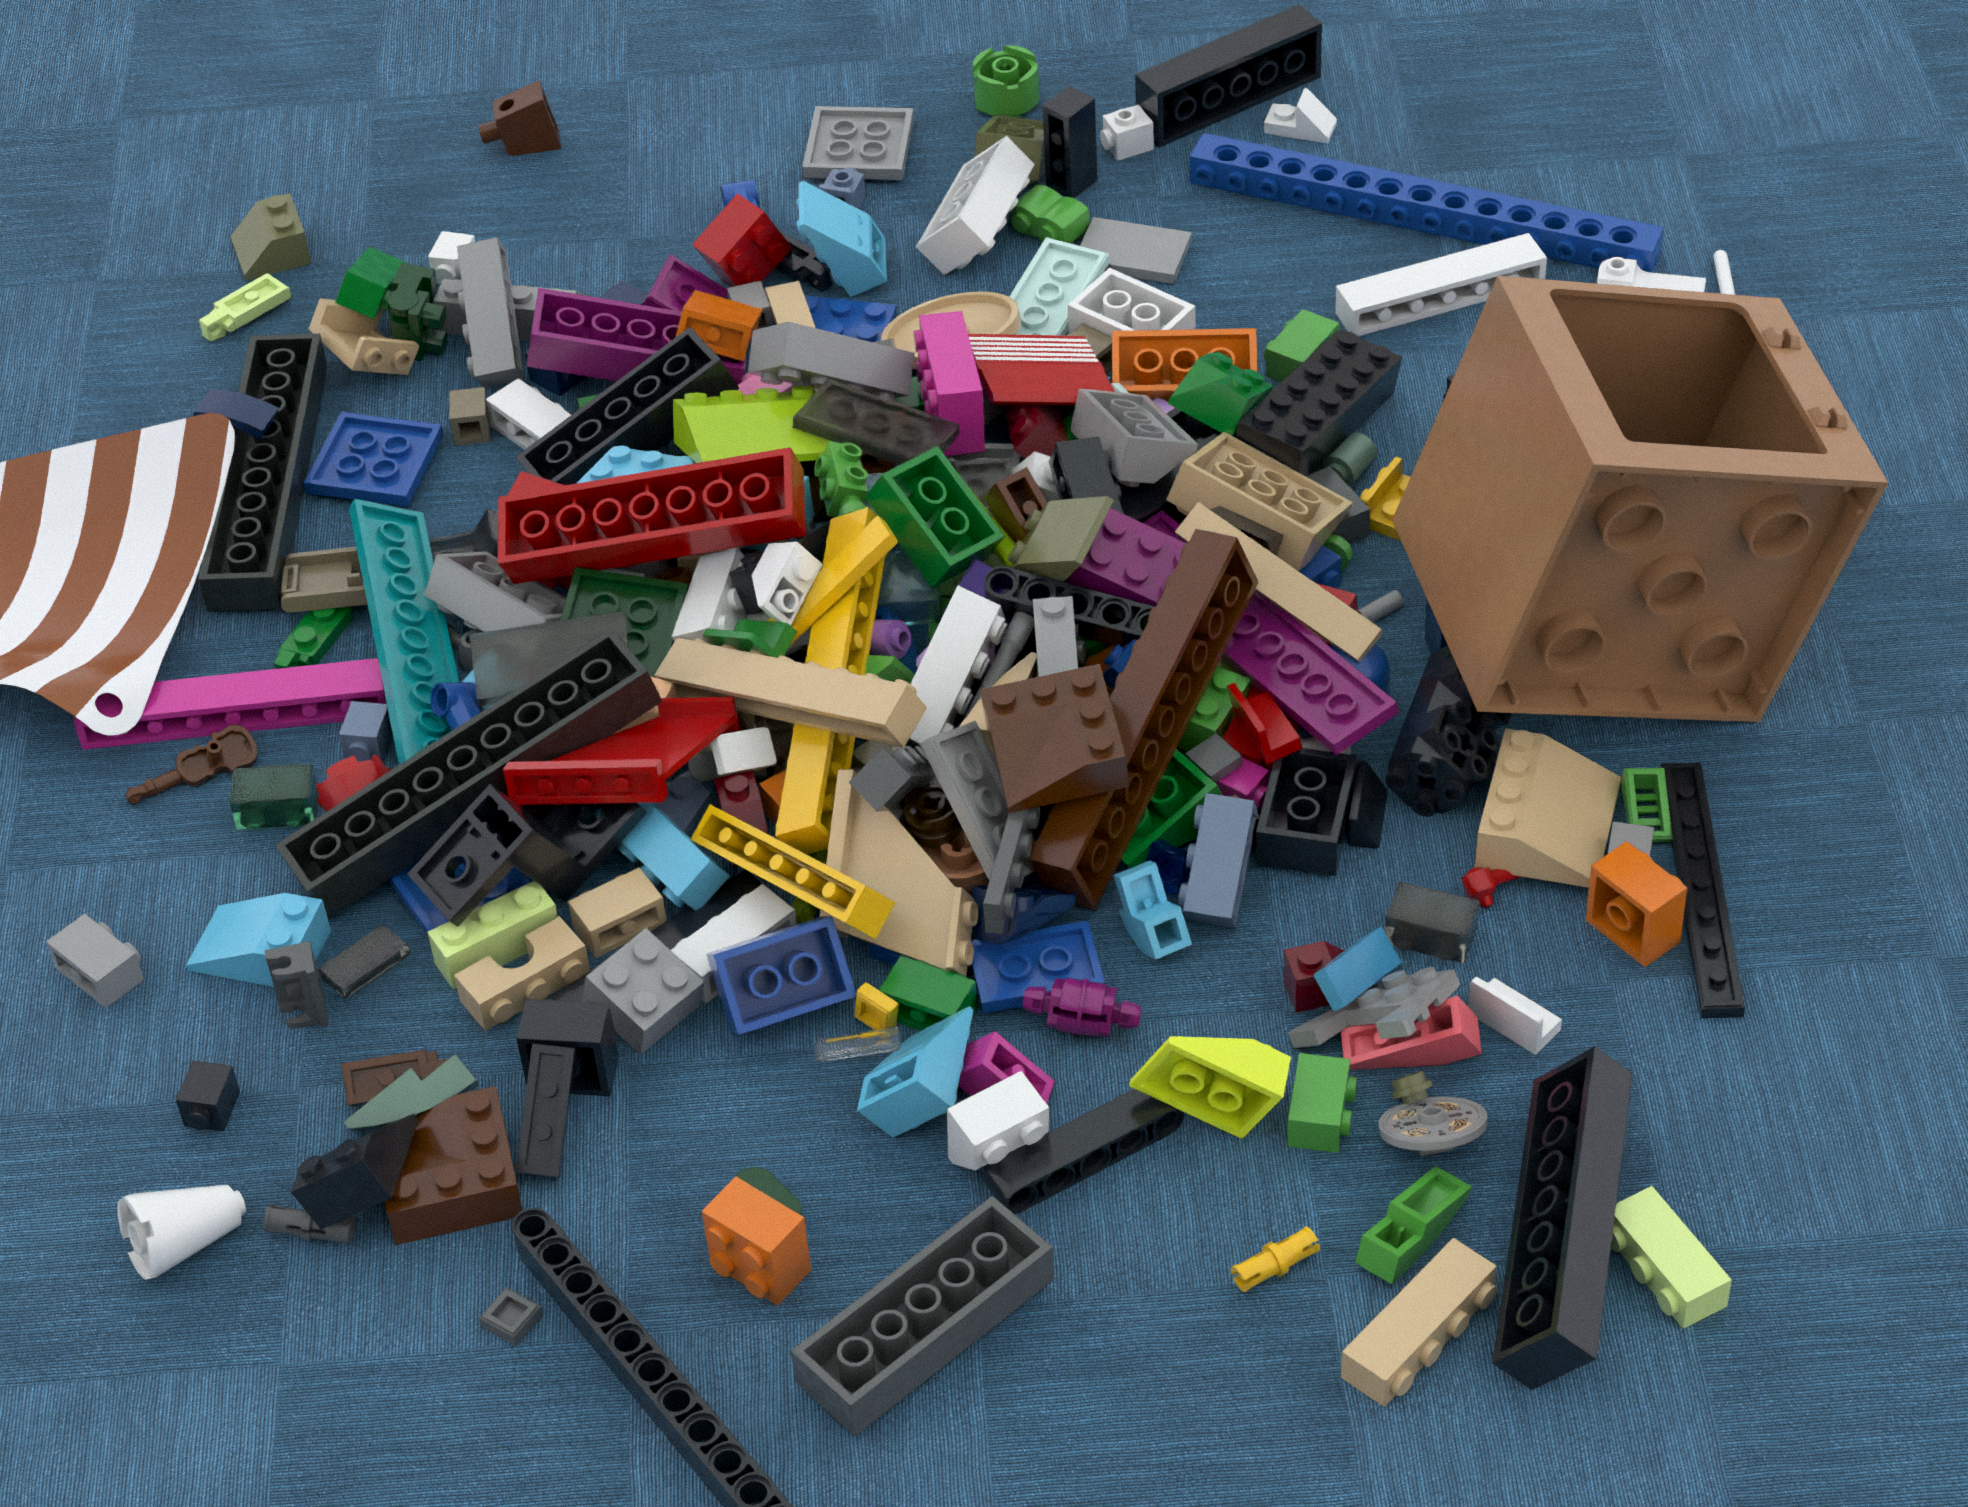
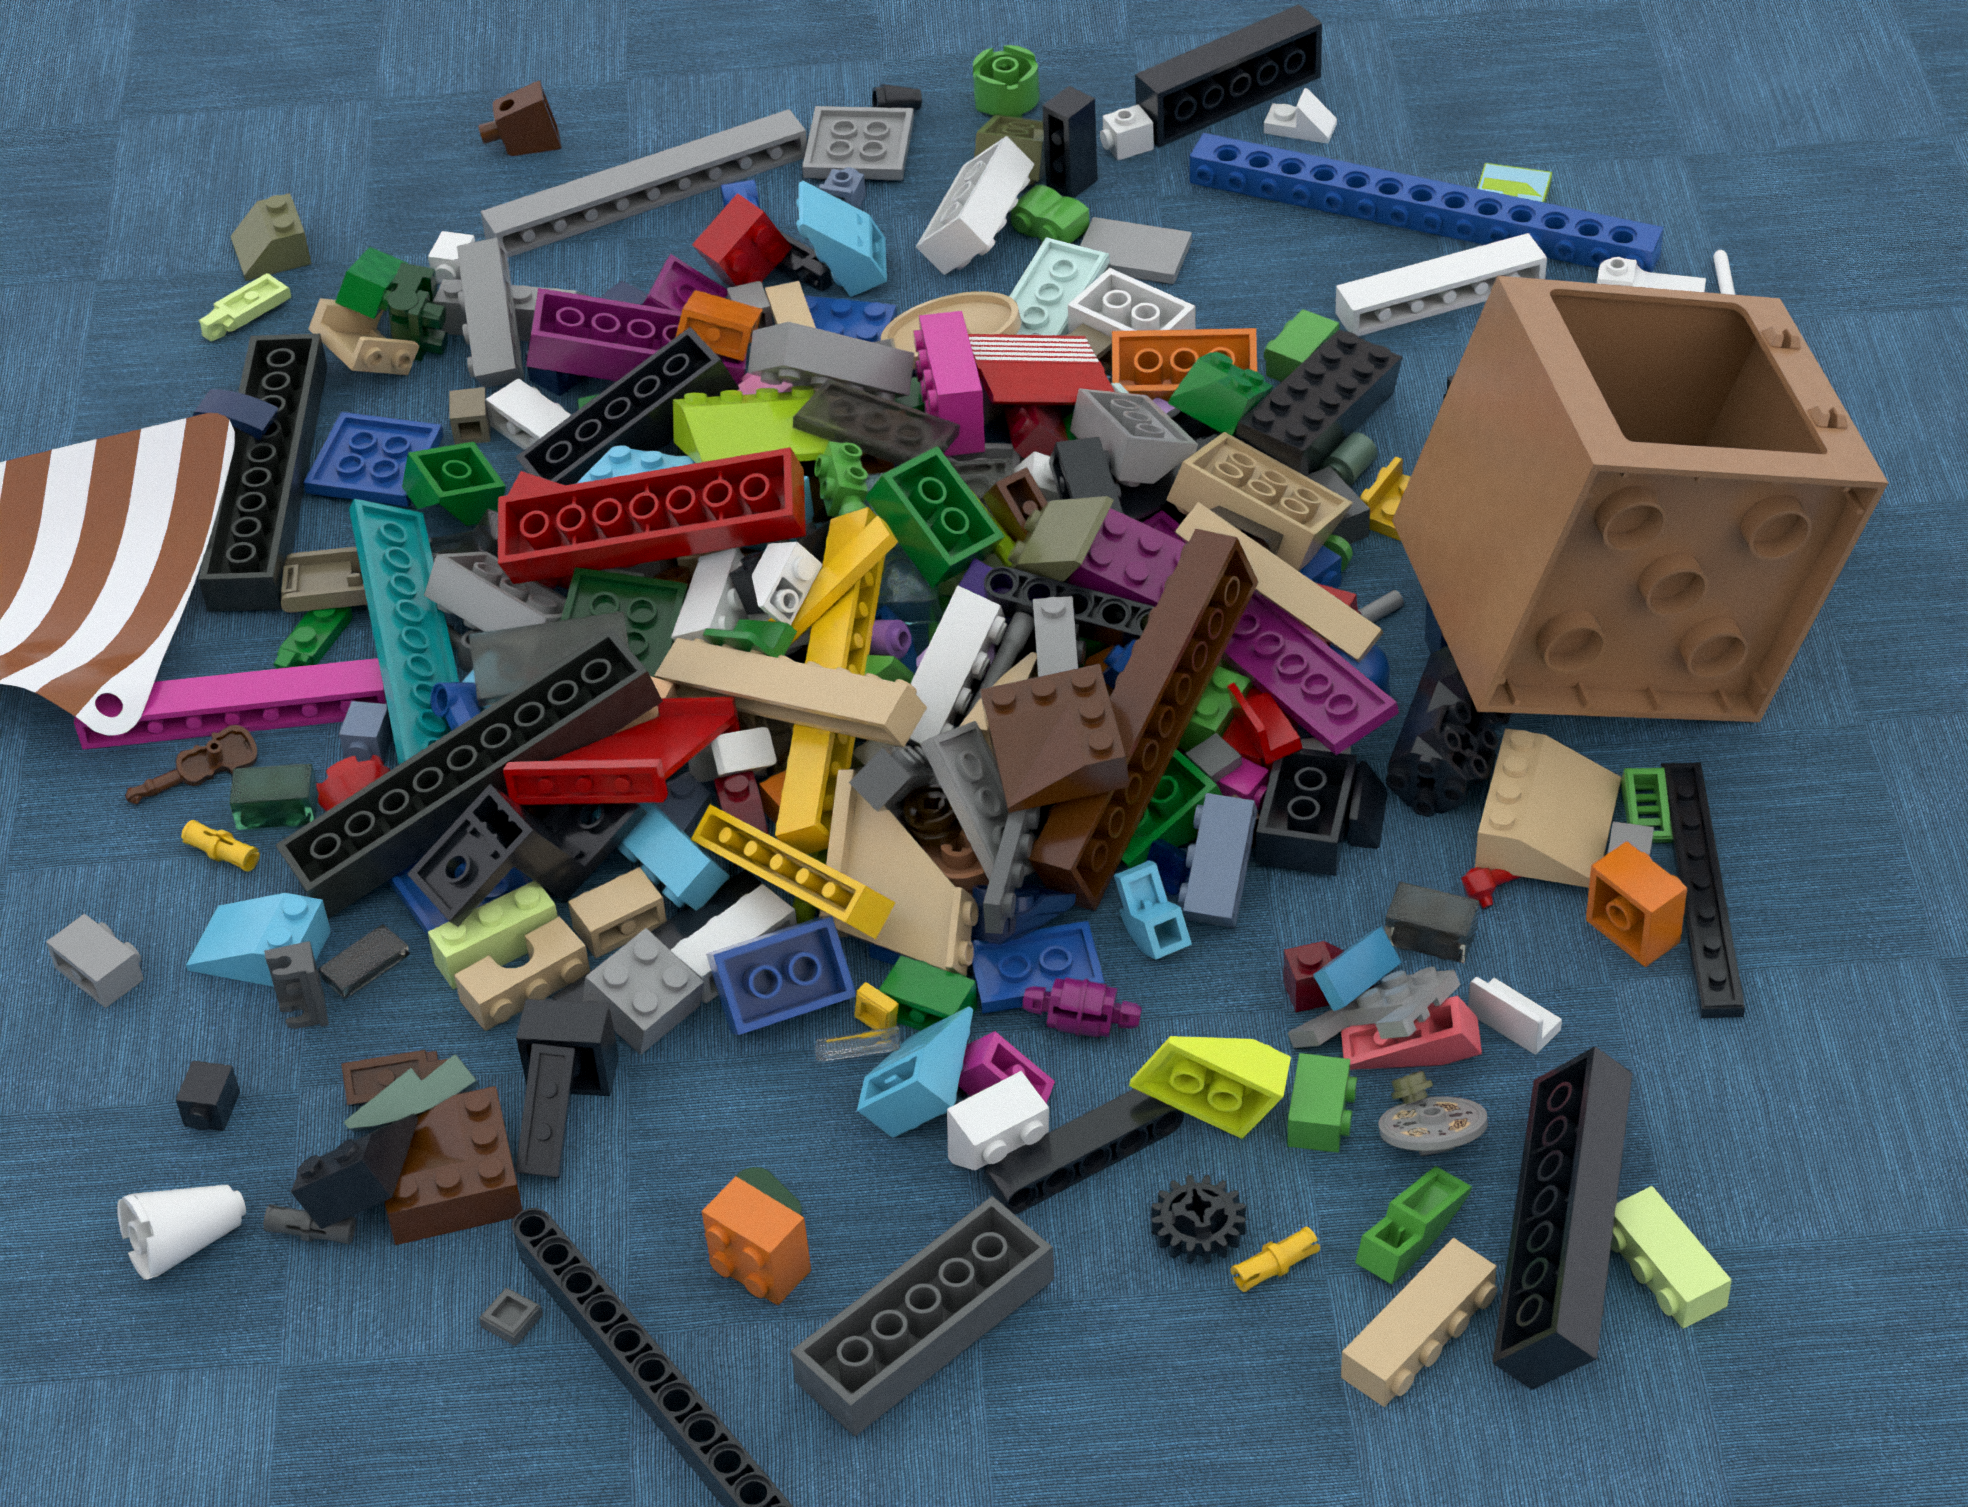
none -> yellow pin [181,820,260,872]
none -> green slope [402,442,506,526]
none -> light grey brick [480,109,807,257]
none -> black cone [872,84,922,110]
none -> black gear [1151,1175,1246,1264]
none -> tile [1477,163,1552,202]

